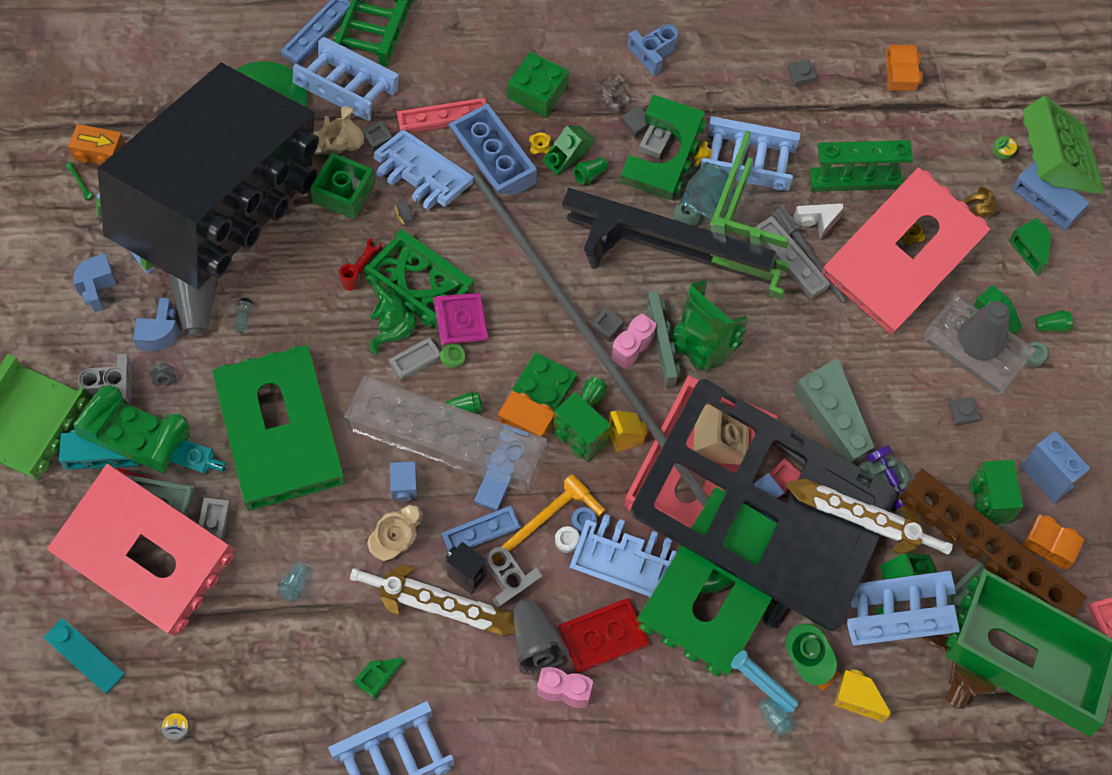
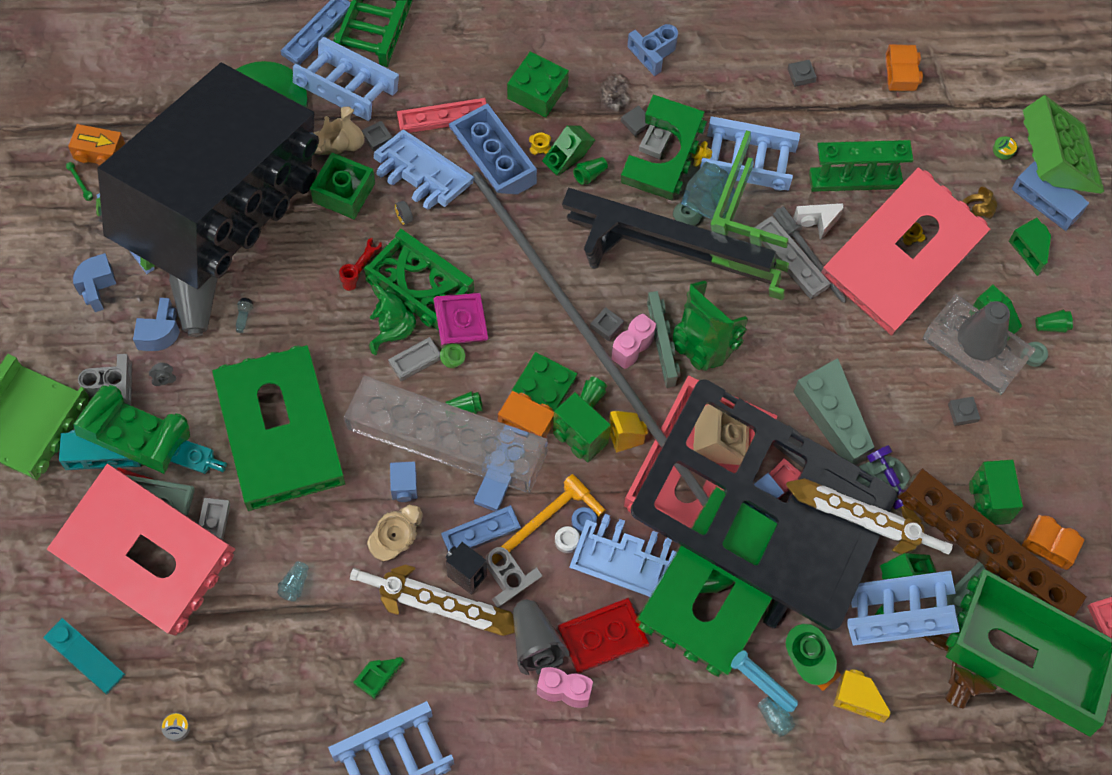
medium blue panel [1020,431,1090,504] -> none

